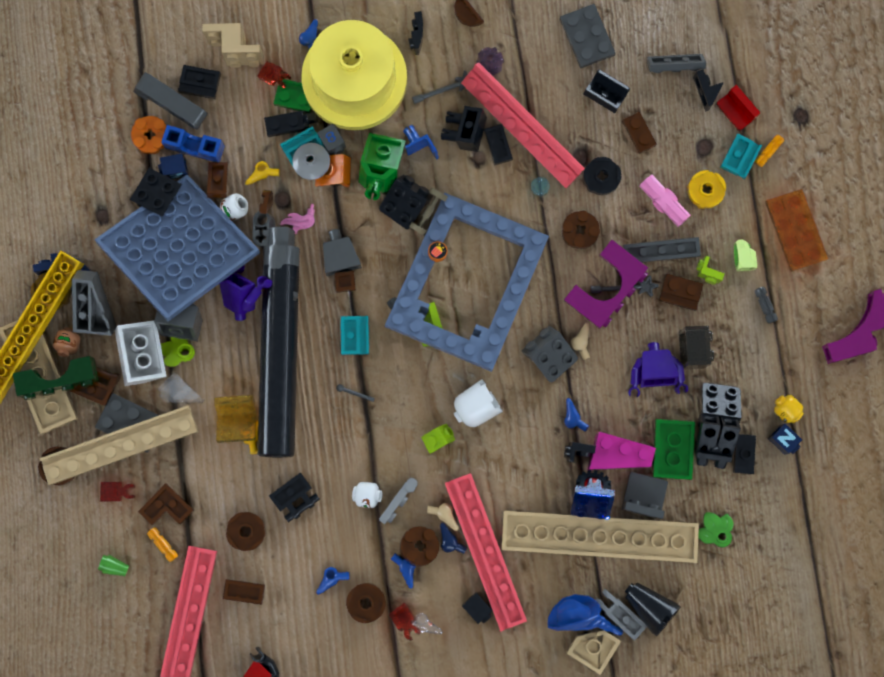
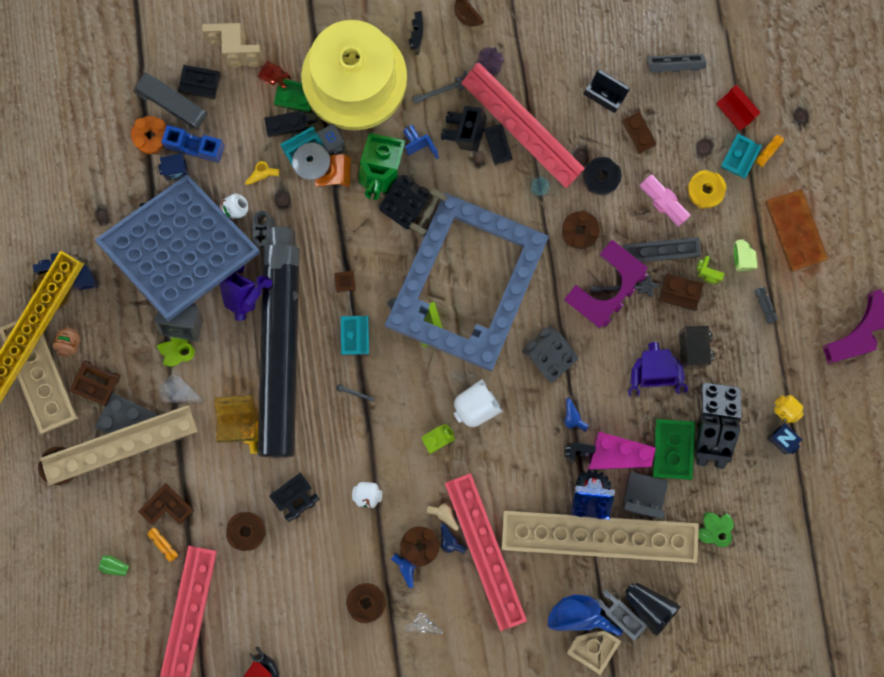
dark green arch [12,356,99,400] -> none
dark grey wedge [72,270,117,336] -> none
clear red plate [100,482,135,502] -> none
white slope [115,320,166,386] -> none
black hinge [129,168,182,217] -> none
reddish brown plate [207,162,228,198] -> none
reddish brown plate [223,579,265,605] -> none
reddish brown tile [259,190,273,214] -> none
bright pink piece [280,204,315,234] -> none
blue animal [299,19,318,49] -> none
blue animal [316,567,350,595] -> none
dark grey torso [323,229,362,277] -> none
light grey hinge [379,478,418,524] -> none
clear red plate [389,603,421,641] -> none
tile [428,241,448,262] -> none
black brick [462,592,493,624] -> none
dark grey plate [560,4,616,69] -> none
tan animal [570,322,590,360] -> none
black slope [693,69,724,112] -> none
black plate [733,434,756,474] -> none

